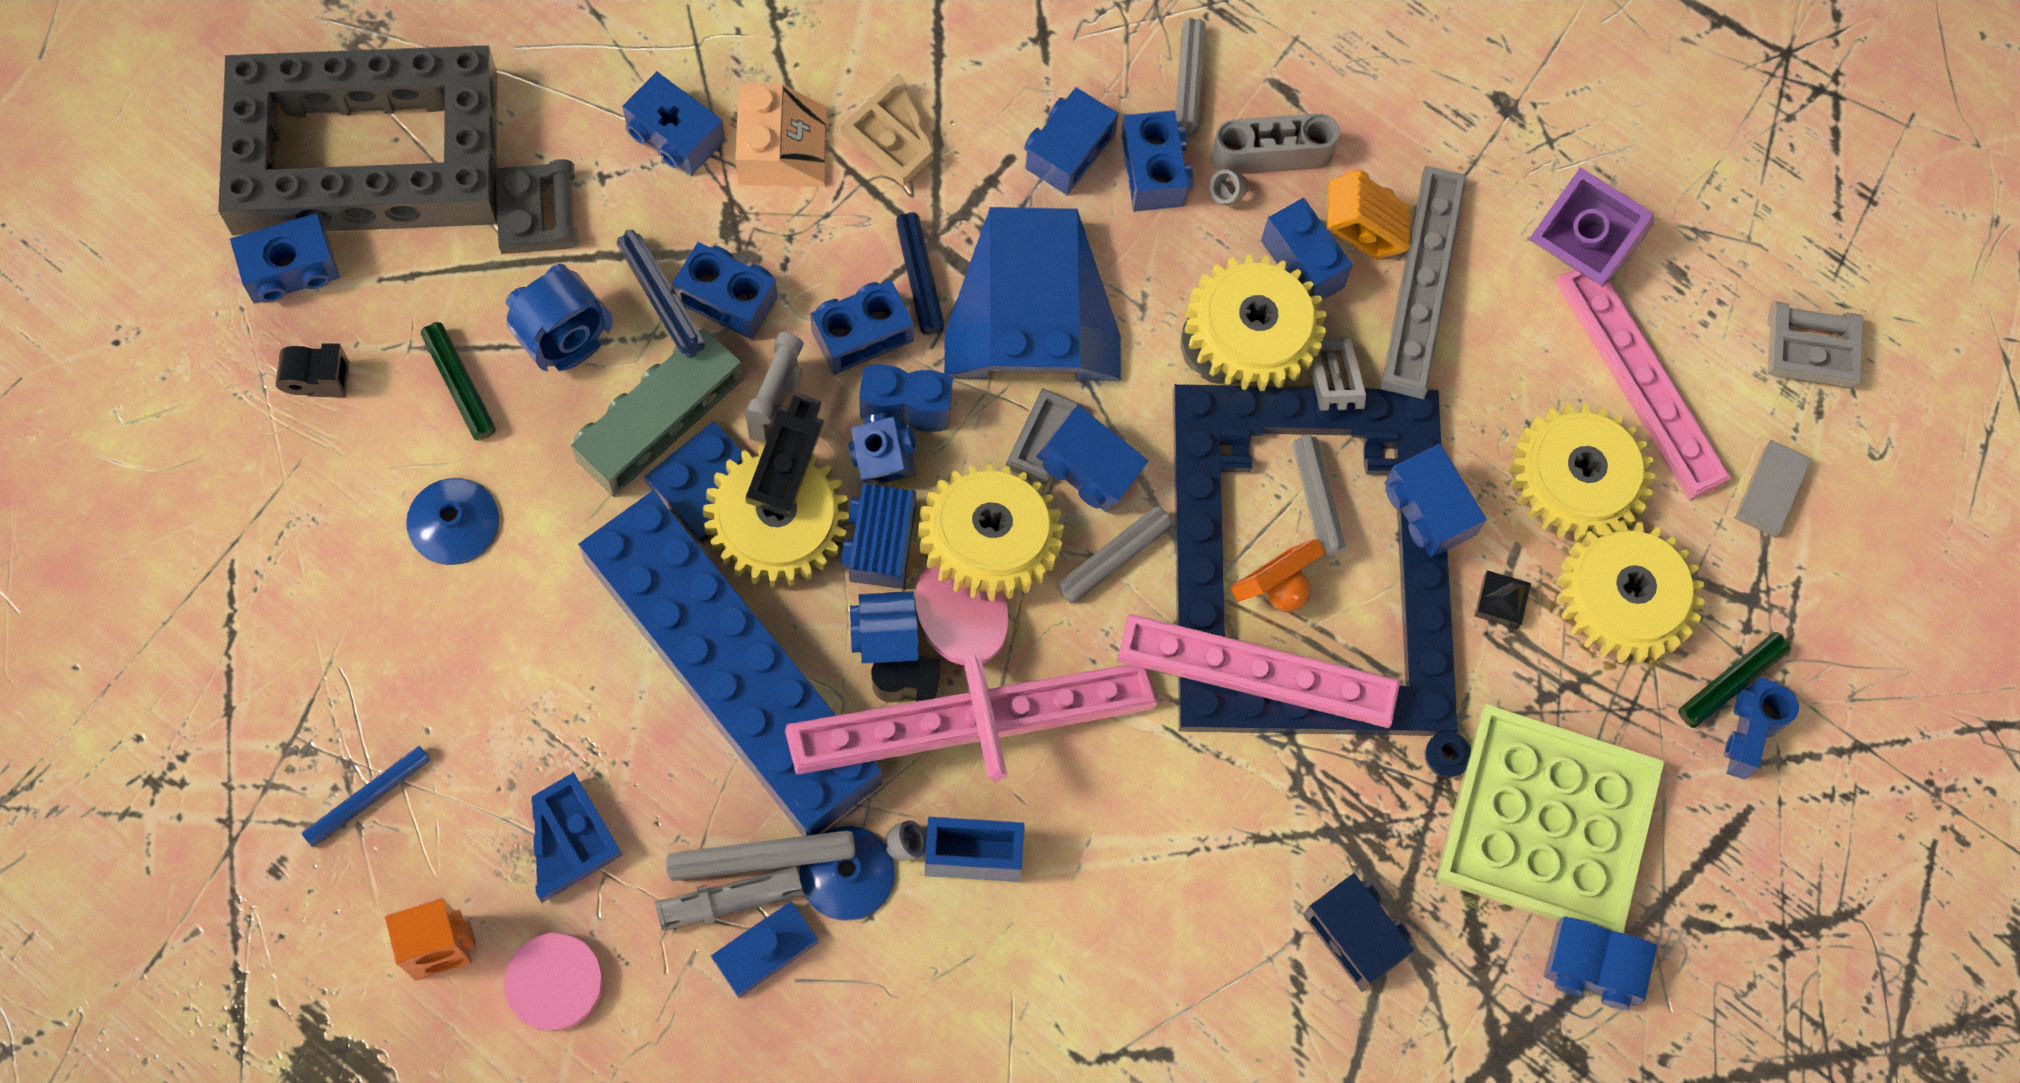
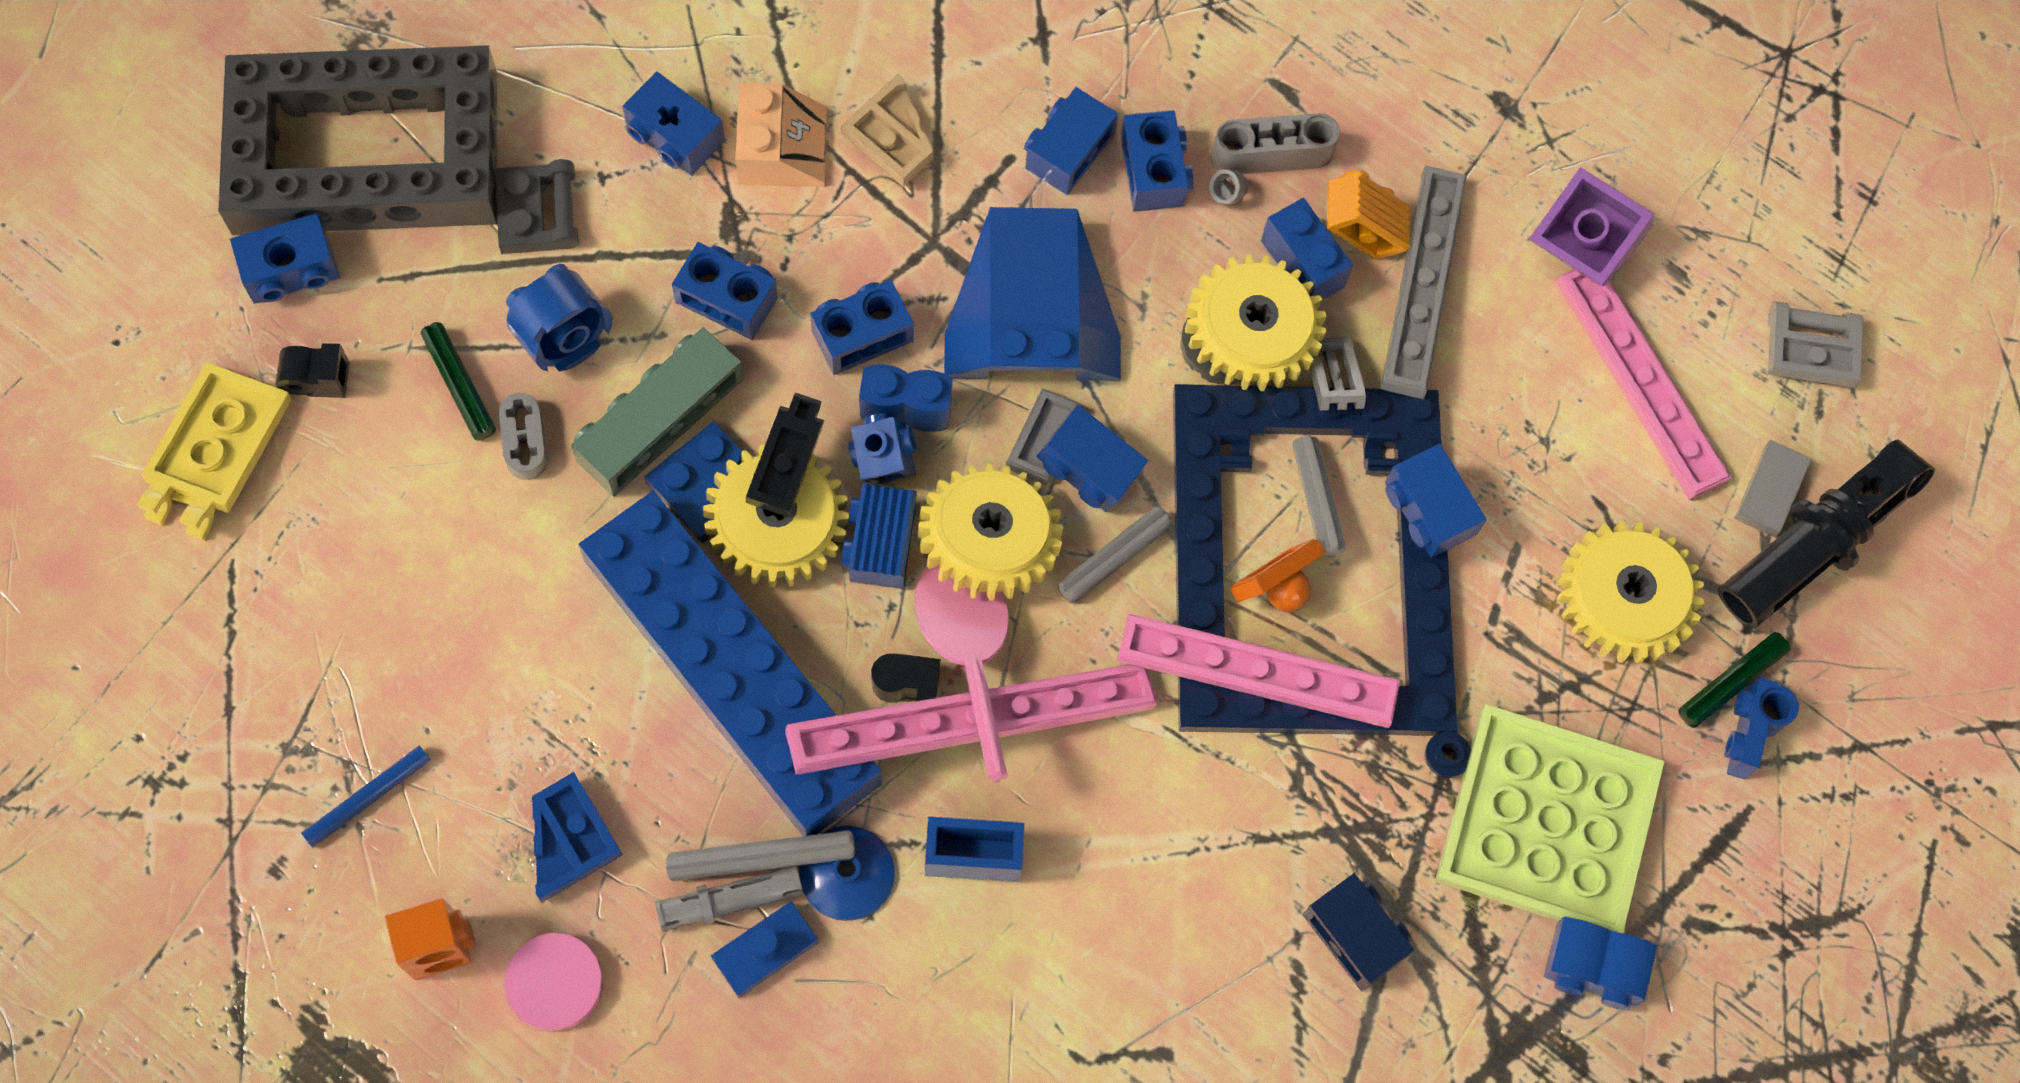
blue dish [406,478,499,565] -> none
dark blue axle [617,229,705,358] -> none
light grey plate [745,332,804,444] -> none
blue brick [850,591,919,664] -> none
light grey hinge [885,820,926,861] -> none
dark blue axle [896,212,944,335] -> none
light grey axle [1176,18,1206,135] -> none
black tile [1474,570,1531,629] -> none
light yellow gear [1509,403,1655,542] -> none
none -> light yellow tile [137,362,292,541]
none -> light grey beam [499,393,547,480]
none -> black piece [1718,439,1935,629]

